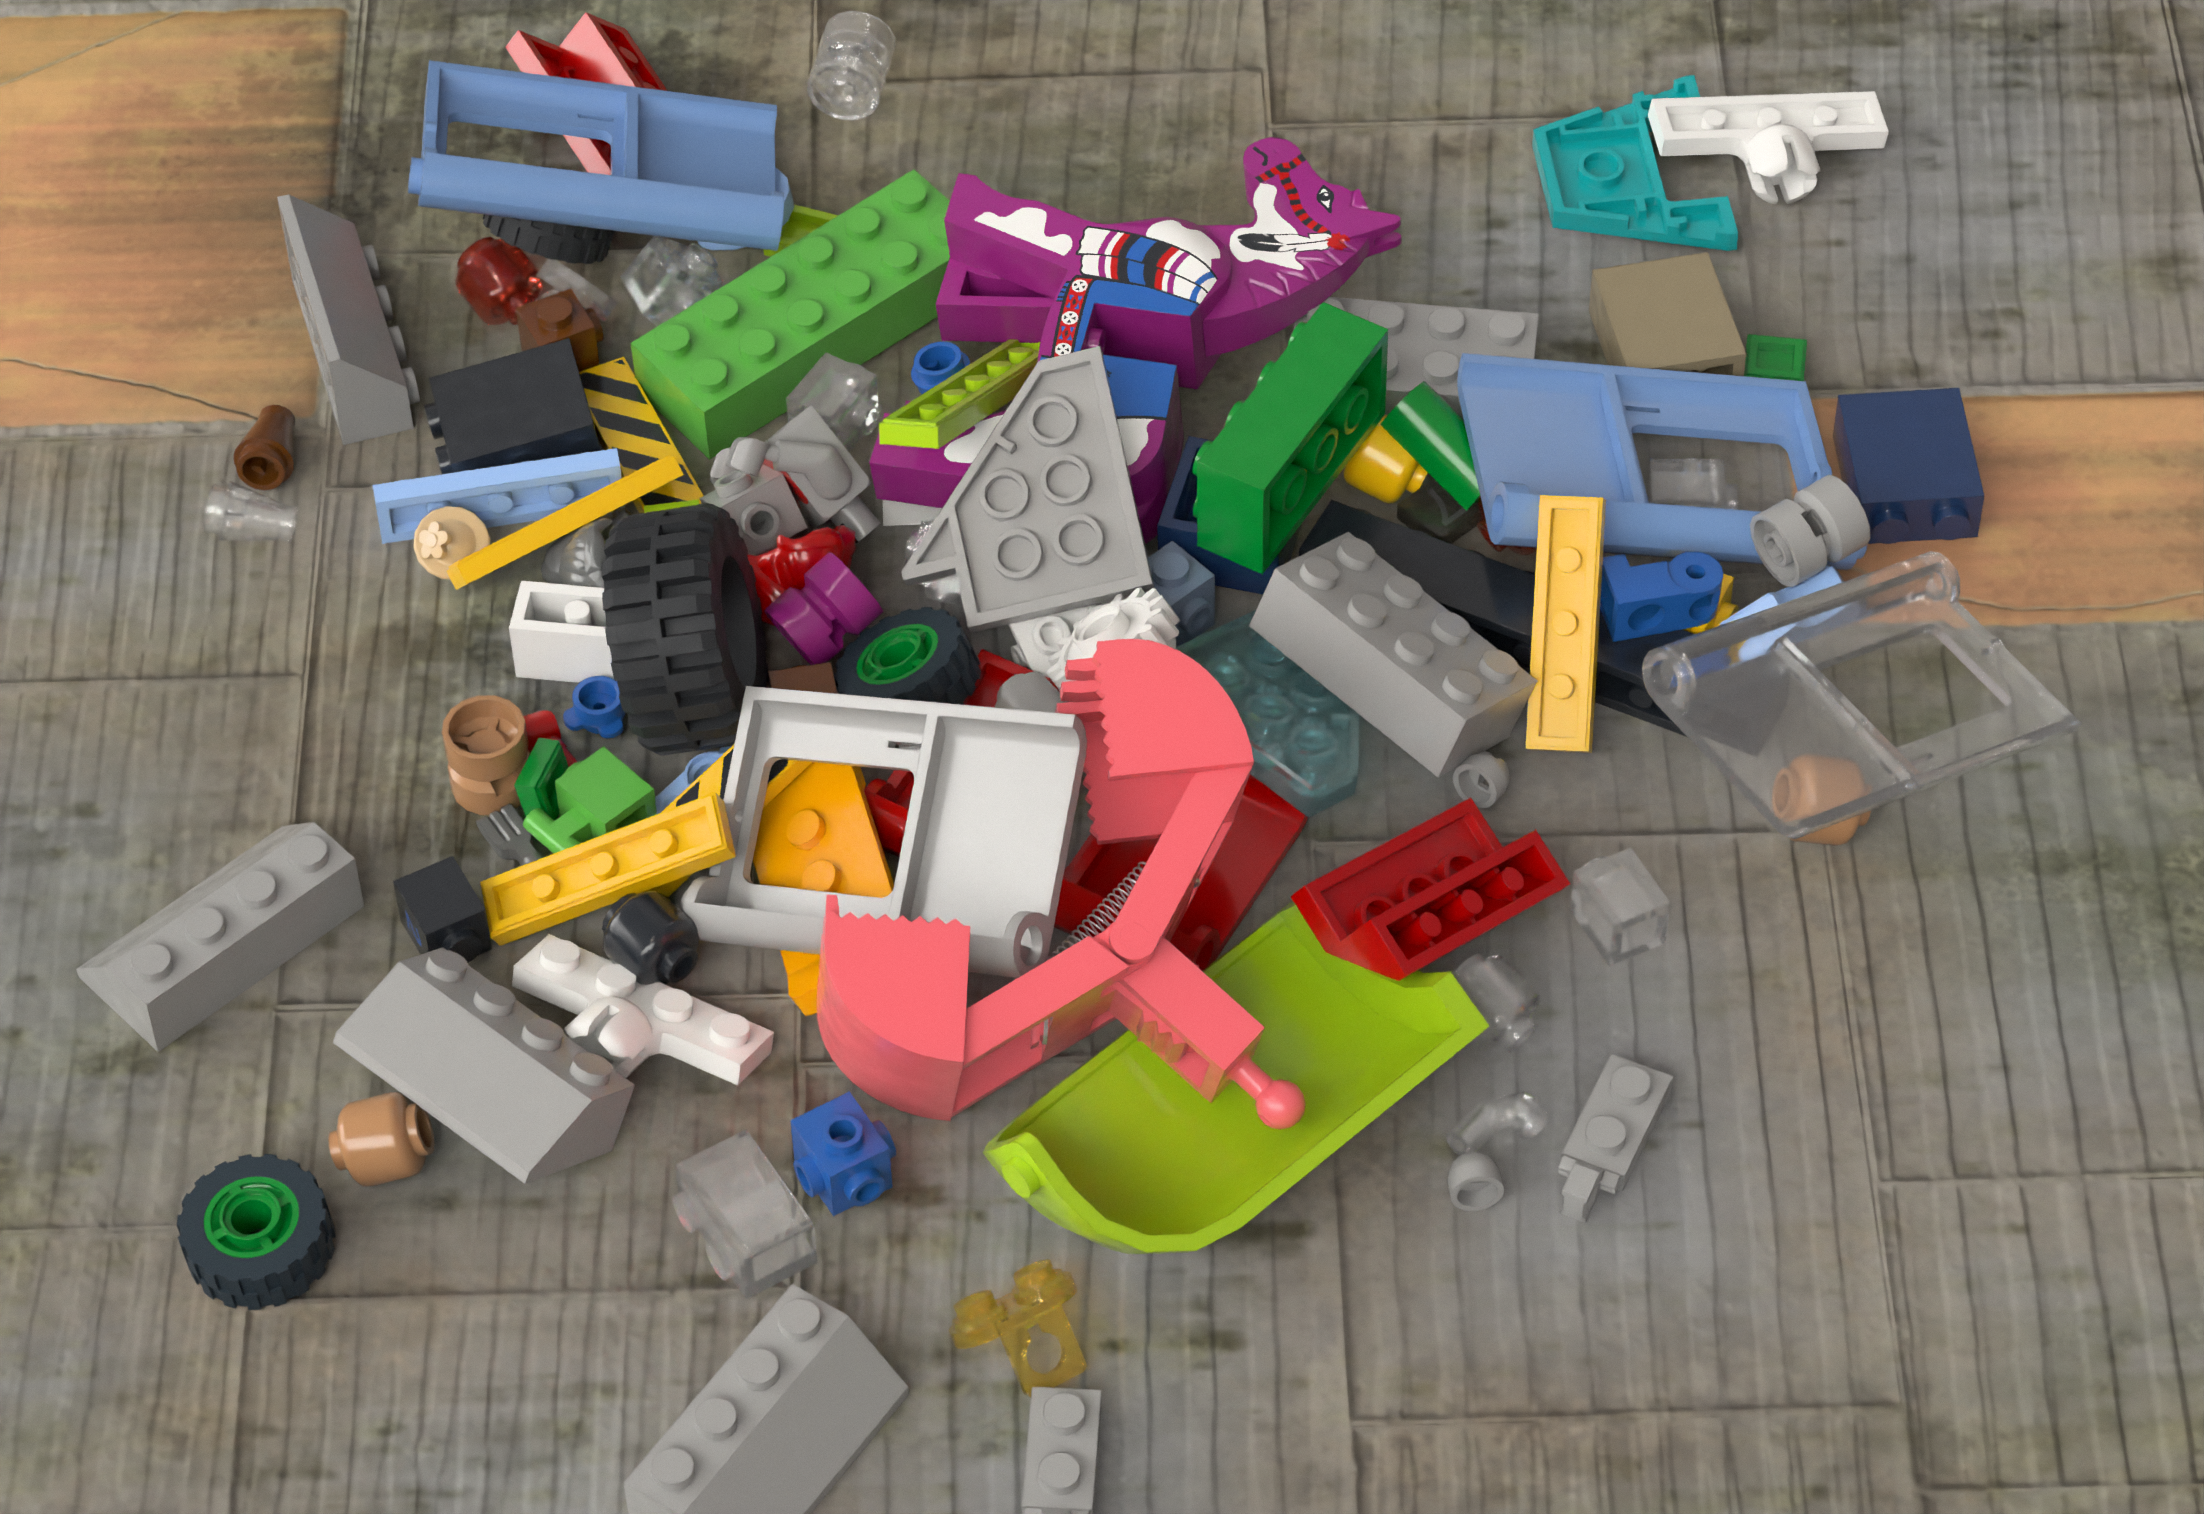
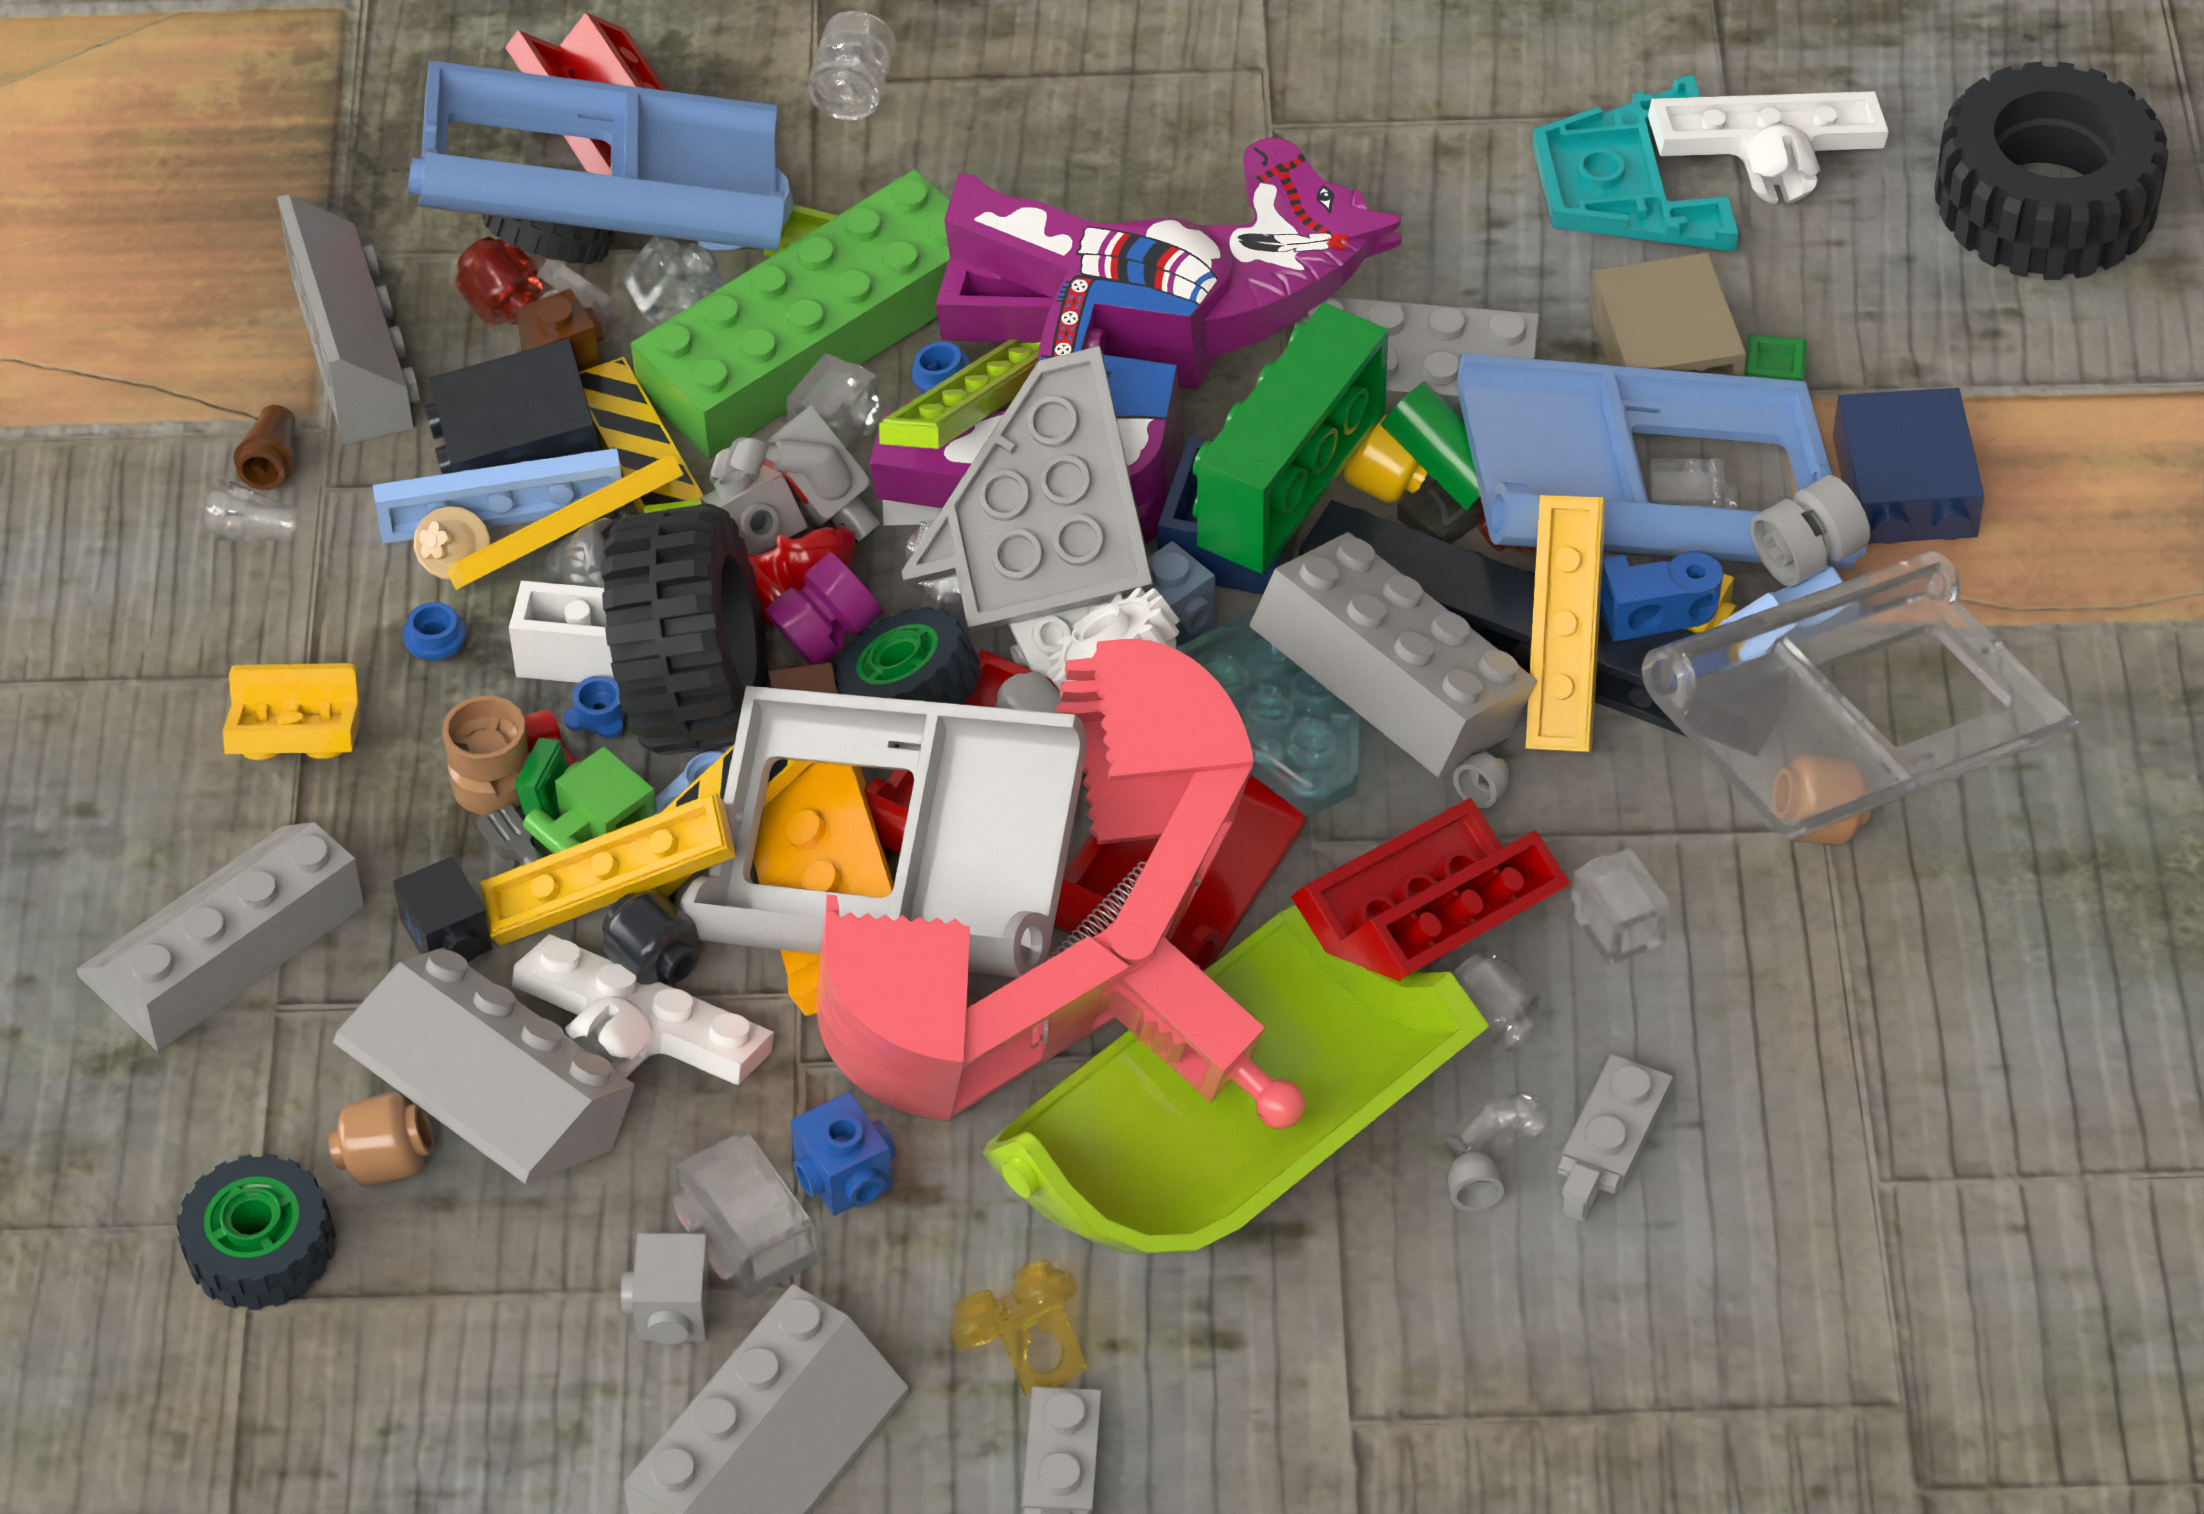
none -> yellow bracket [223,663,361,760]
none -> blue plate [403,602,466,661]
none -> light grey brick [621,1233,711,1345]
none -> black tyre [1934,61,2169,280]

